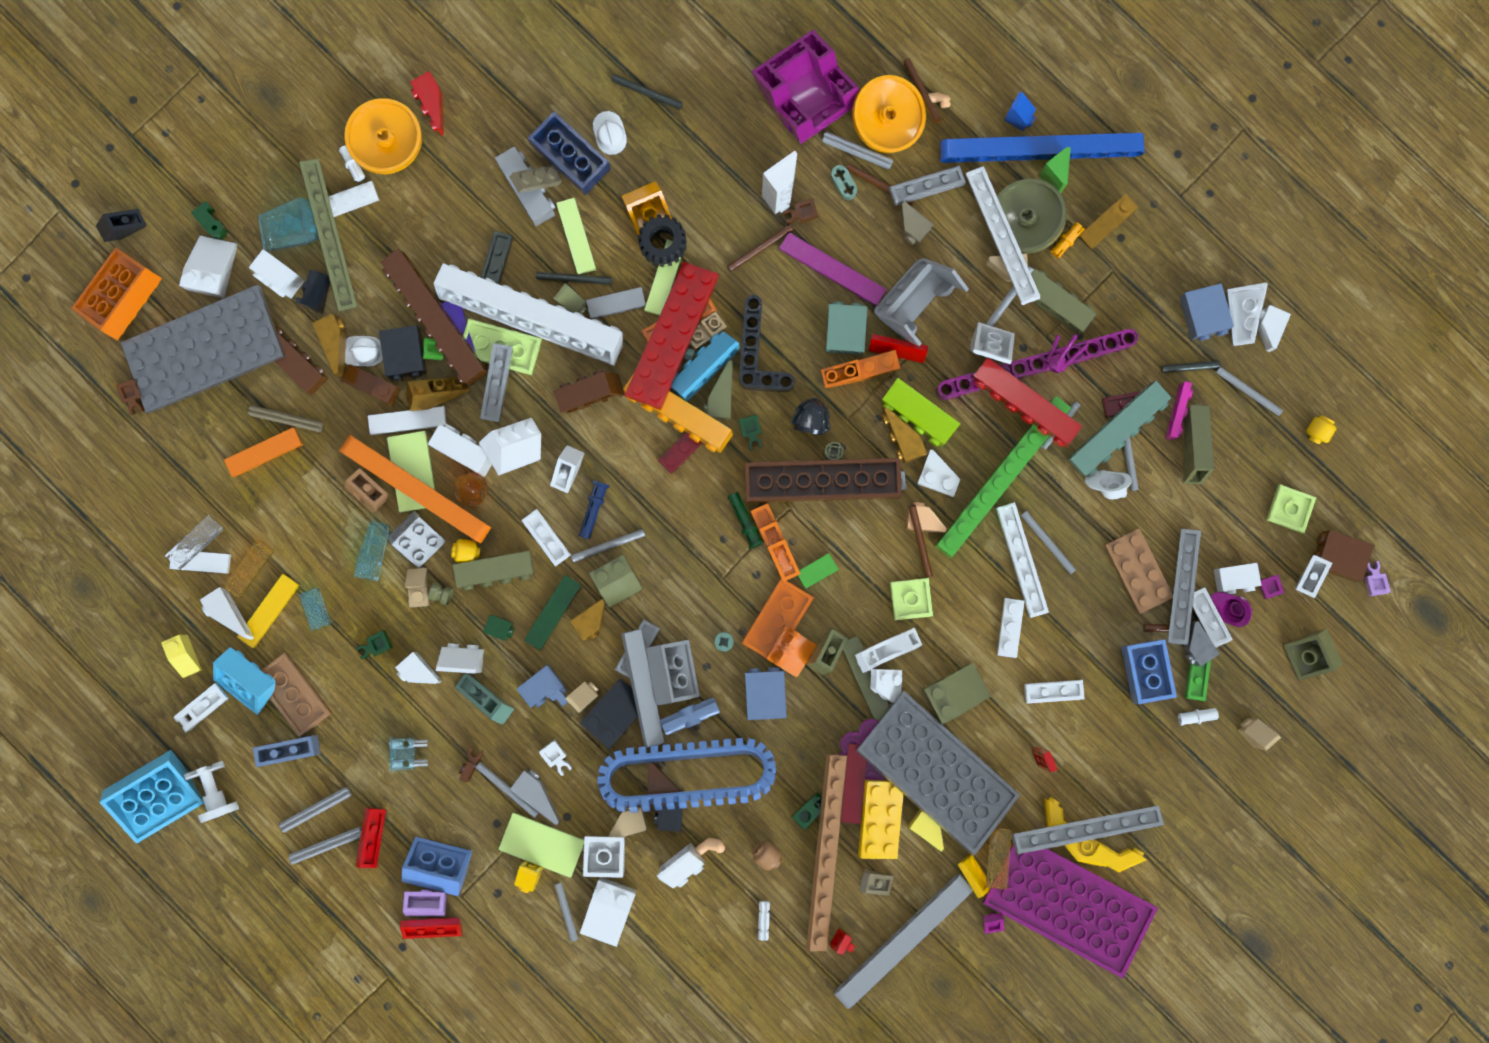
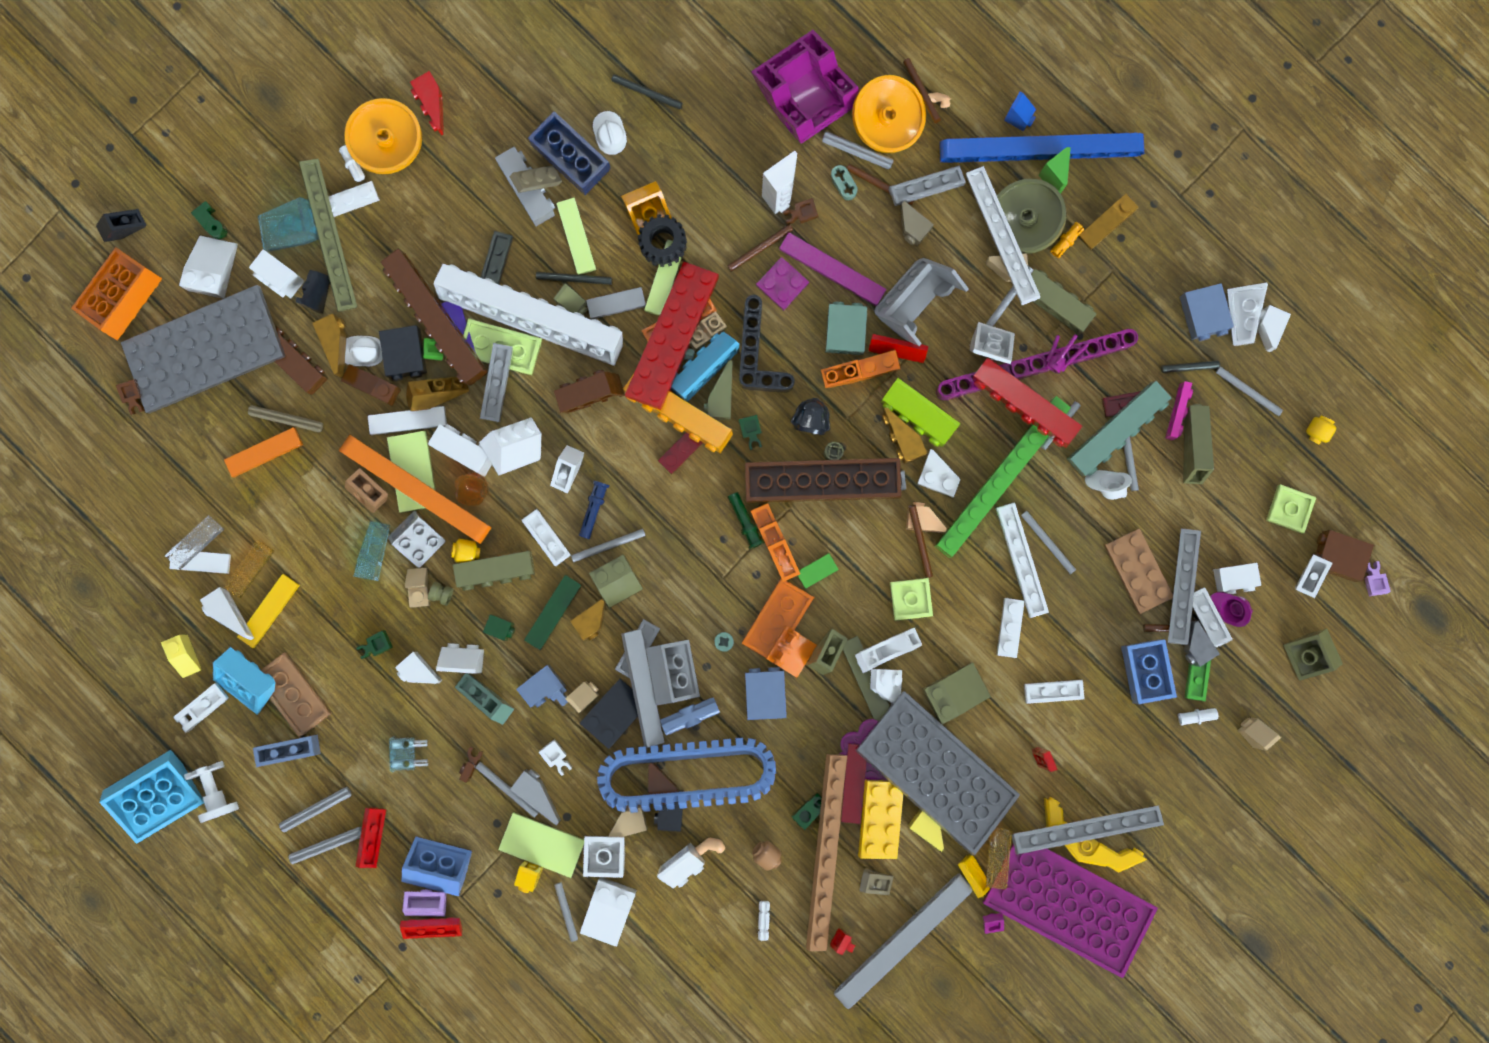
clear light blue plate [299,588,331,631] -> none
magenta plate [1259,575,1284,599] -> none
none -> magenta plate [756,257,809,311]

